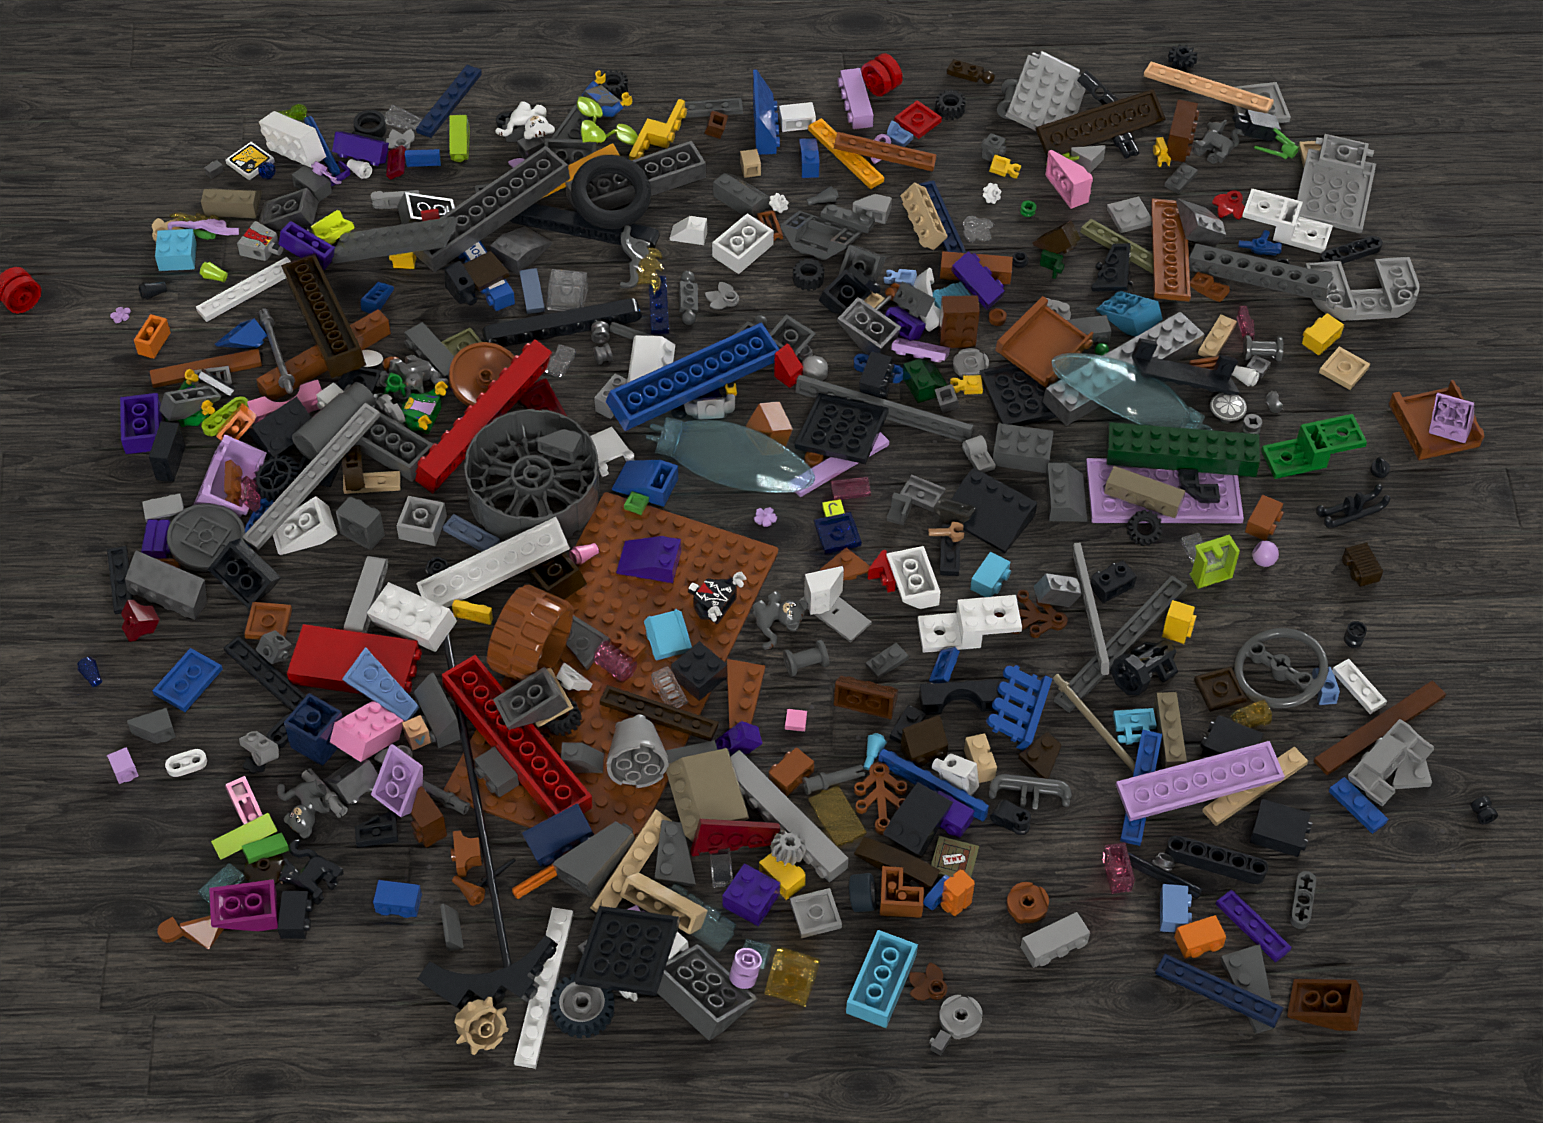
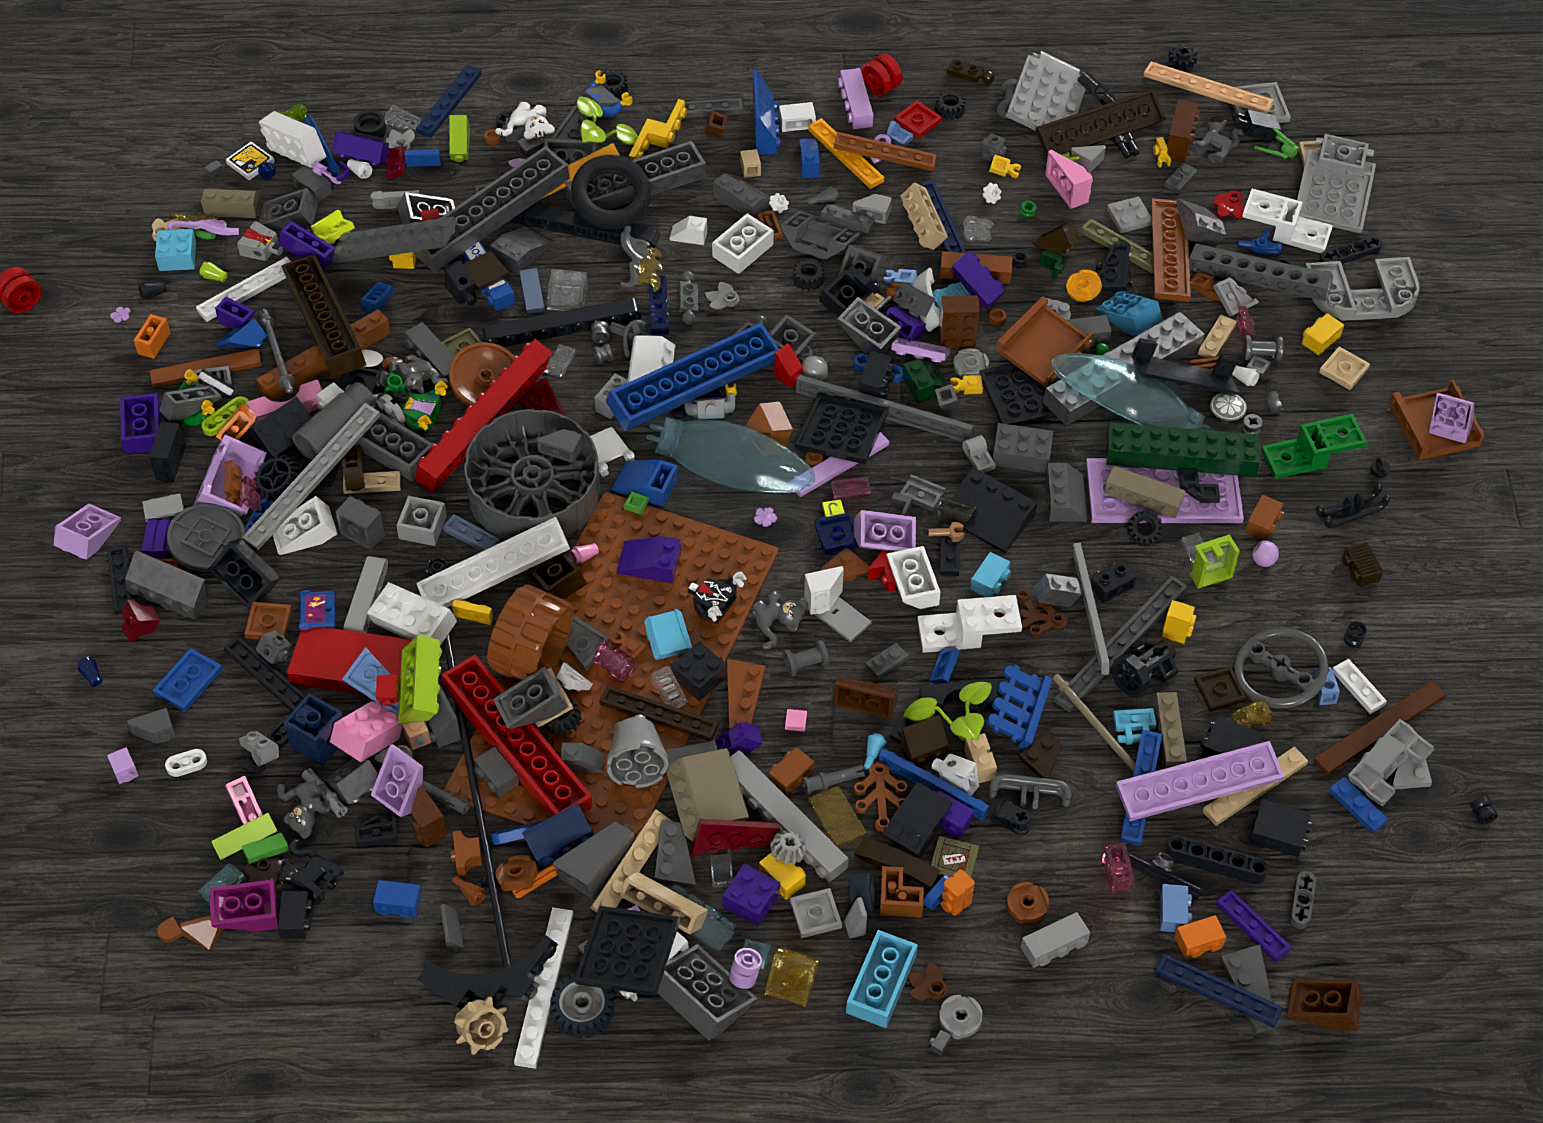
none -> lavender slope [54,504,121,559]
none -> dark purple slope [215,297,255,329]
none -> door [299,590,335,630]
none -> red brick [376,675,400,706]
none -> lime slope [398,635,442,724]
none -> dark orange tile [484,129,501,146]
none -> blue beam [491,819,547,845]
none -> dark orange plate [496,855,538,891]
none -> dark grey piece [623,320,646,359]
none -> light grey slope [845,897,867,938]
none -> lavender slope [854,510,916,552]
none -> lime plant [903,682,992,741]
none -> light orange tile [1066,270,1102,302]
none -> light grey wing [1213,277,1259,317]

